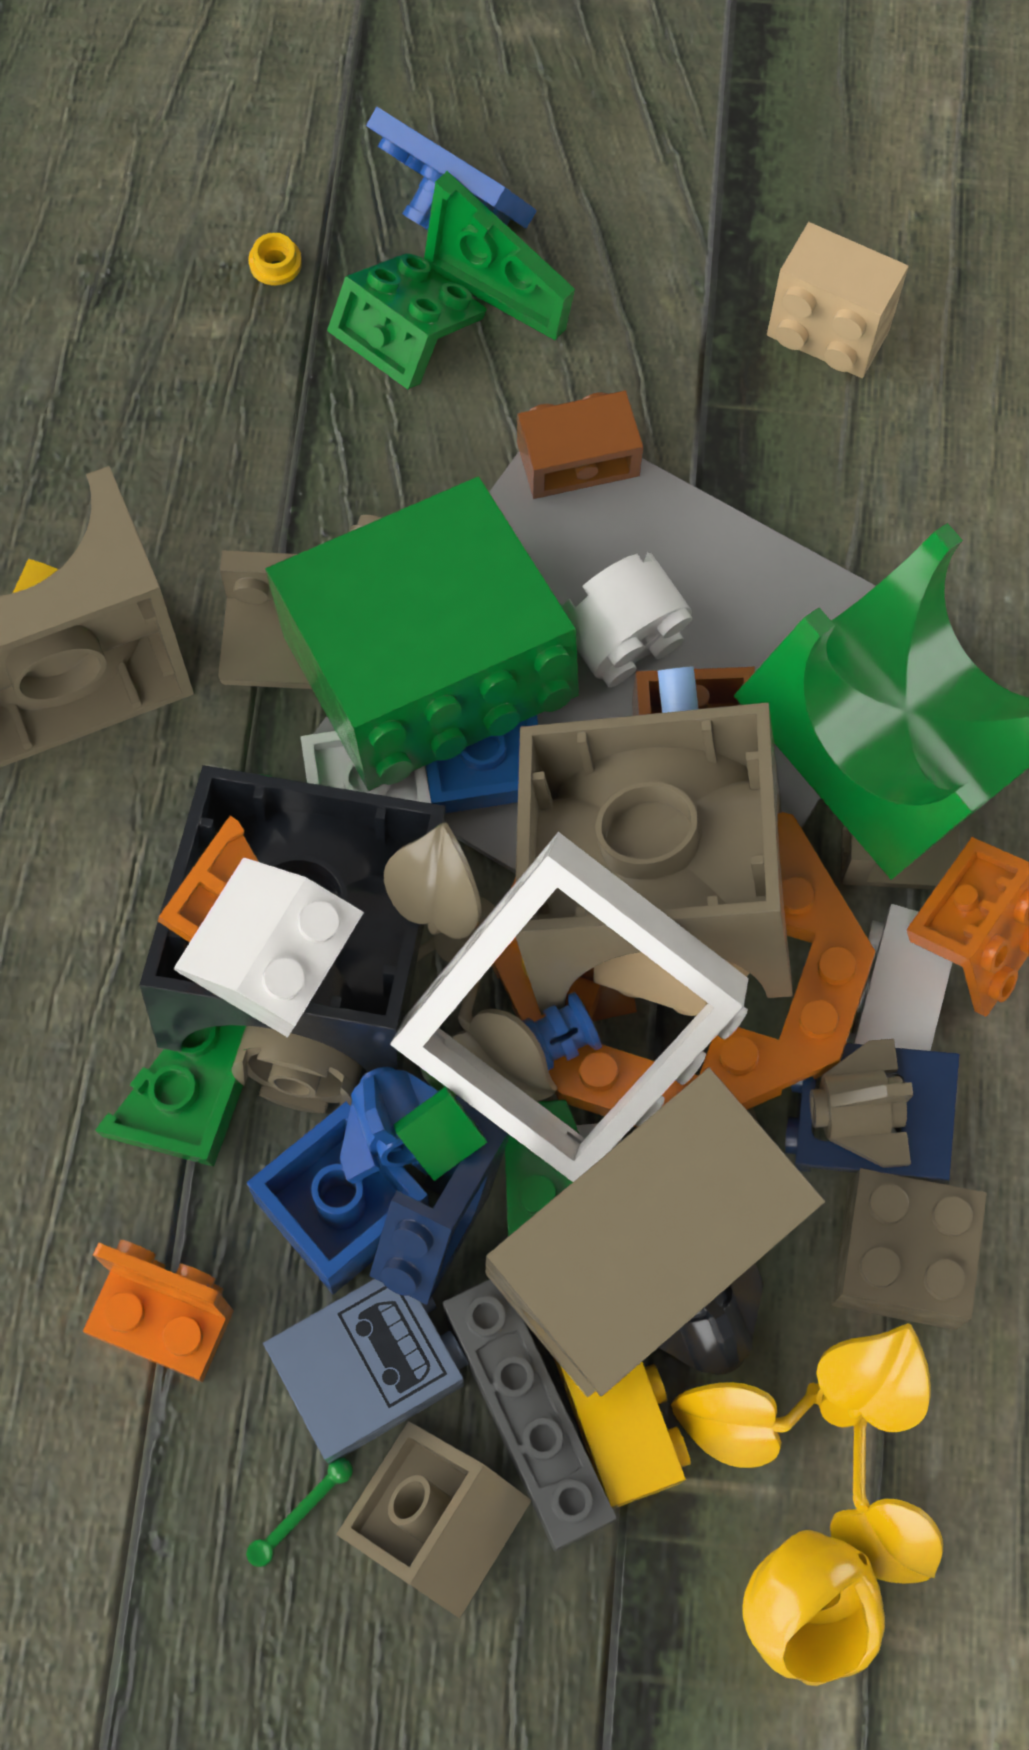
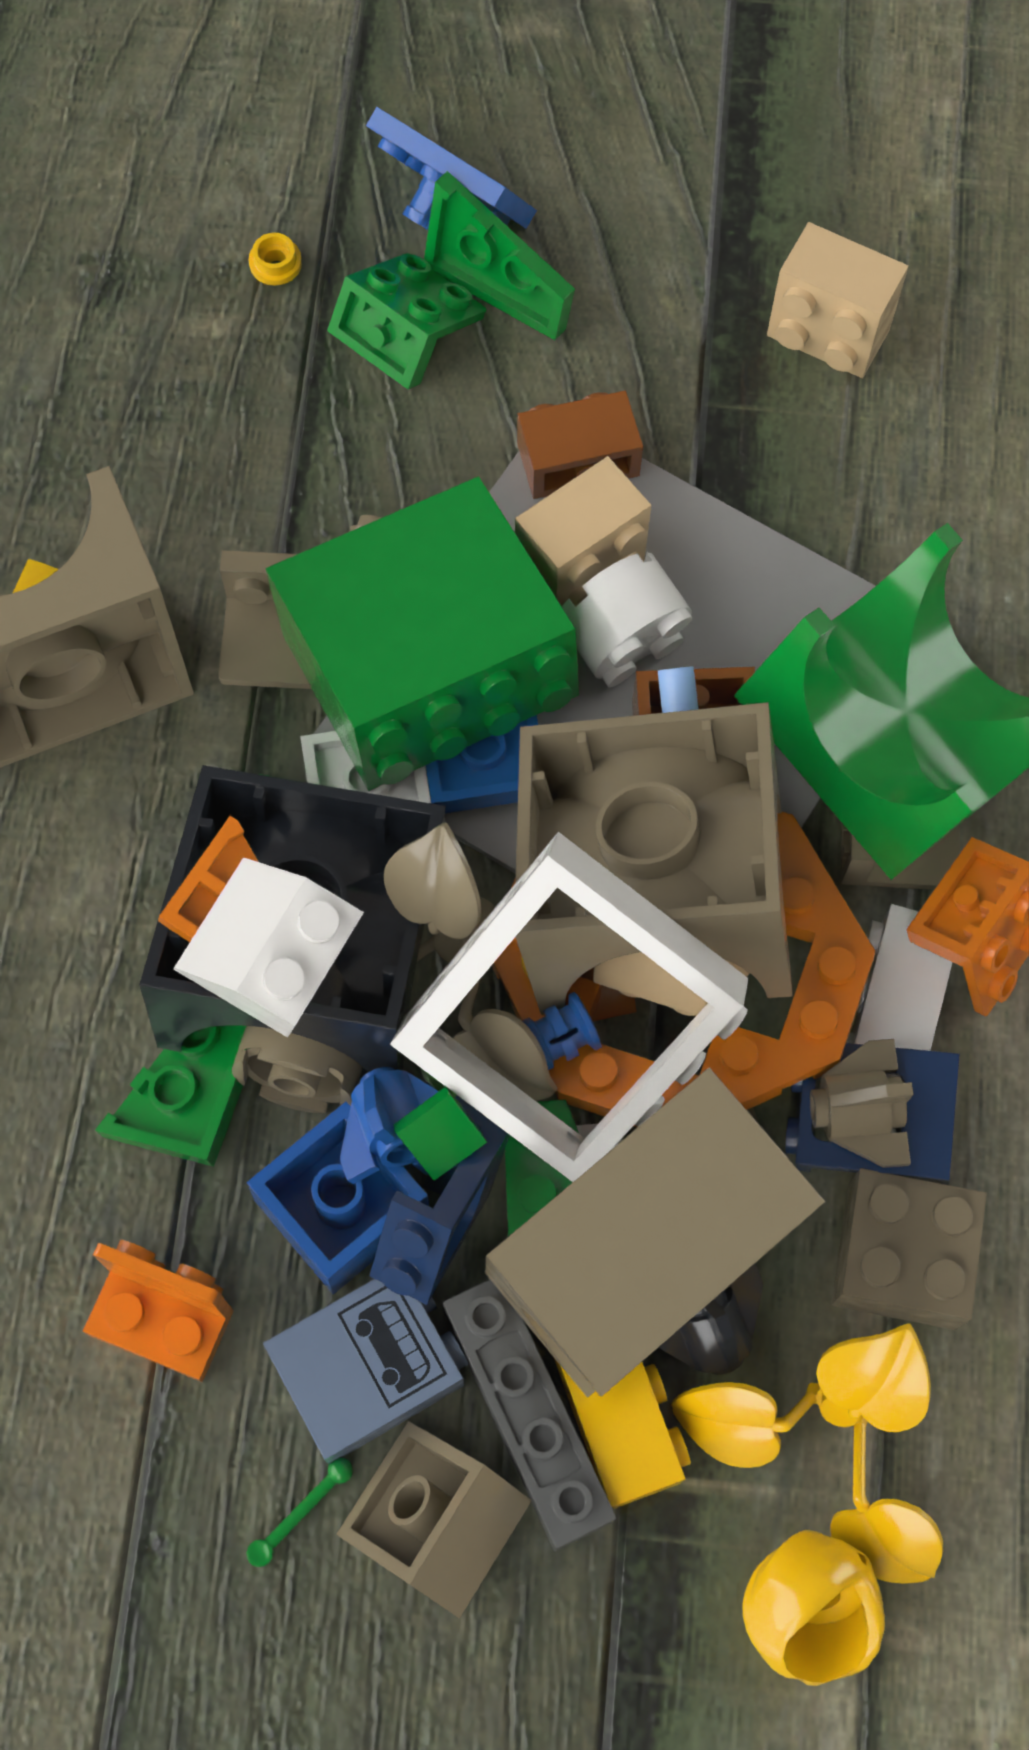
none -> tan brick [515,456,652,607]

